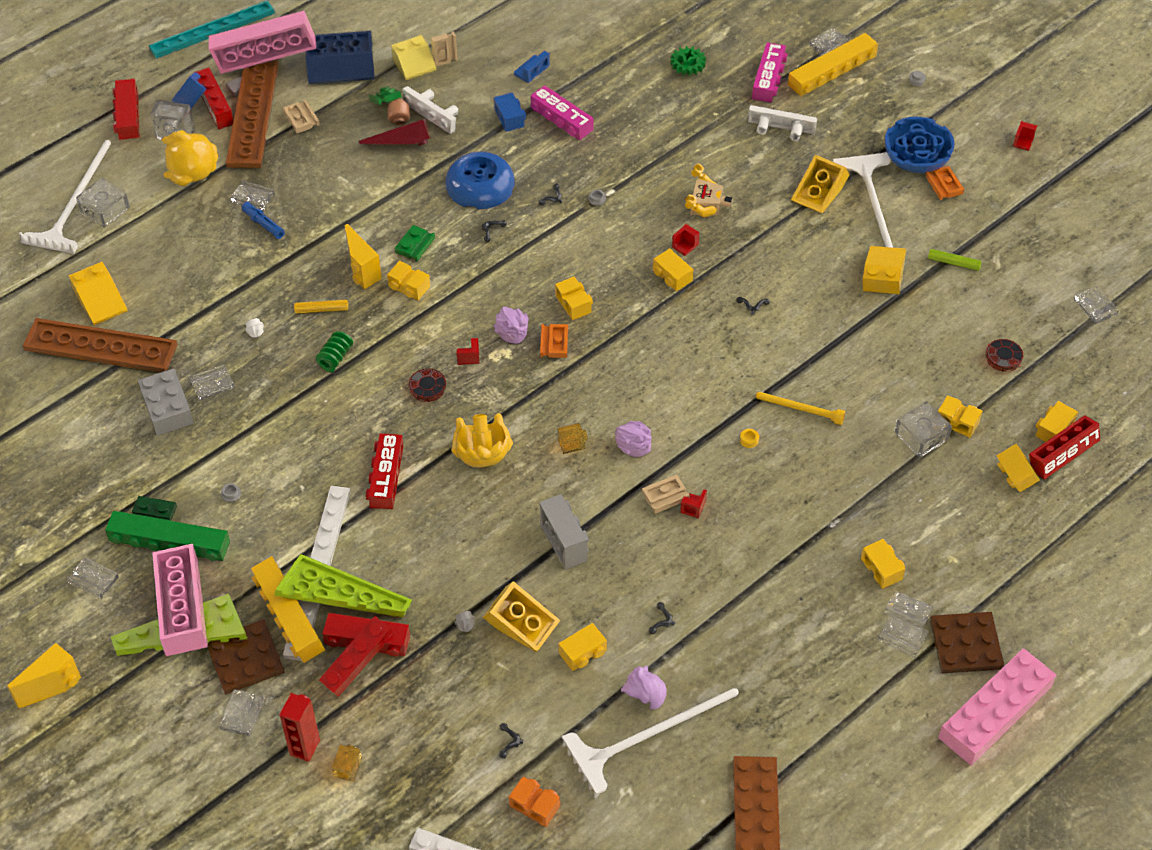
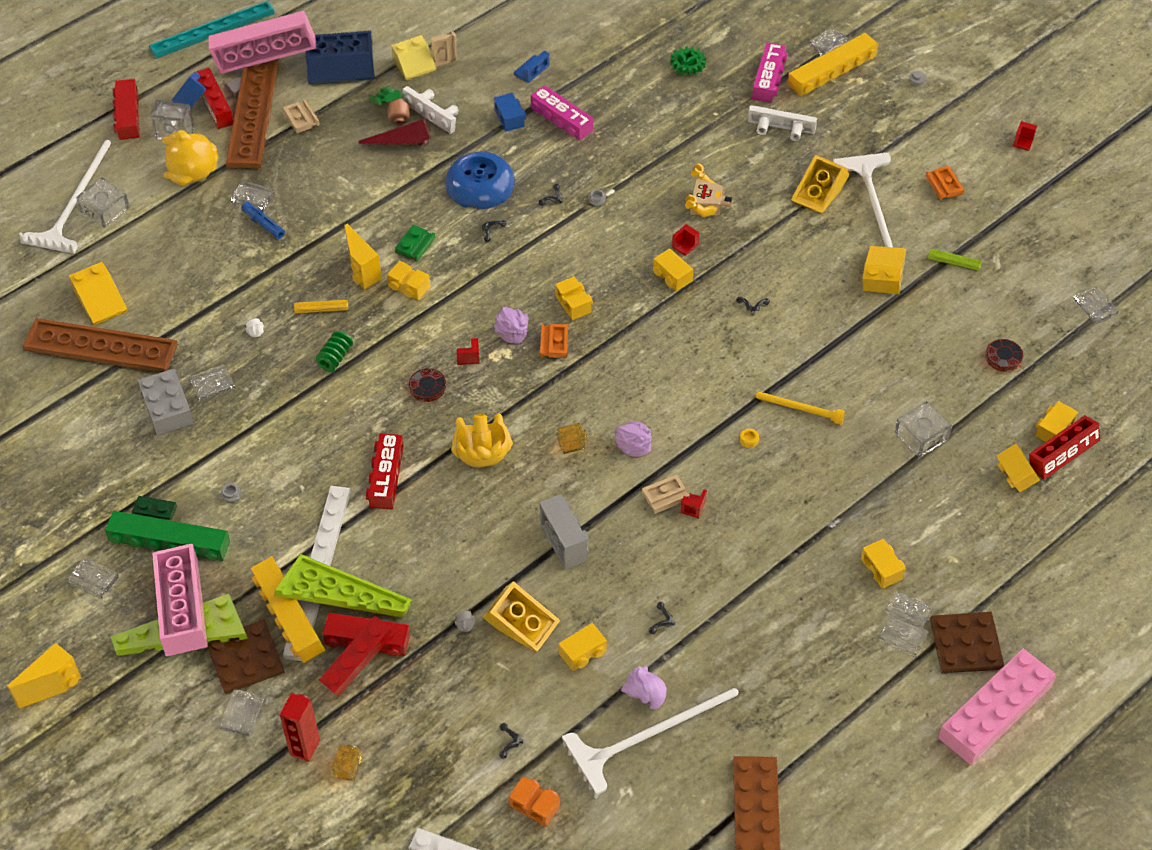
blue brick [885,116,955,173] -> none
yellow brick [935,395,983,438] -> none

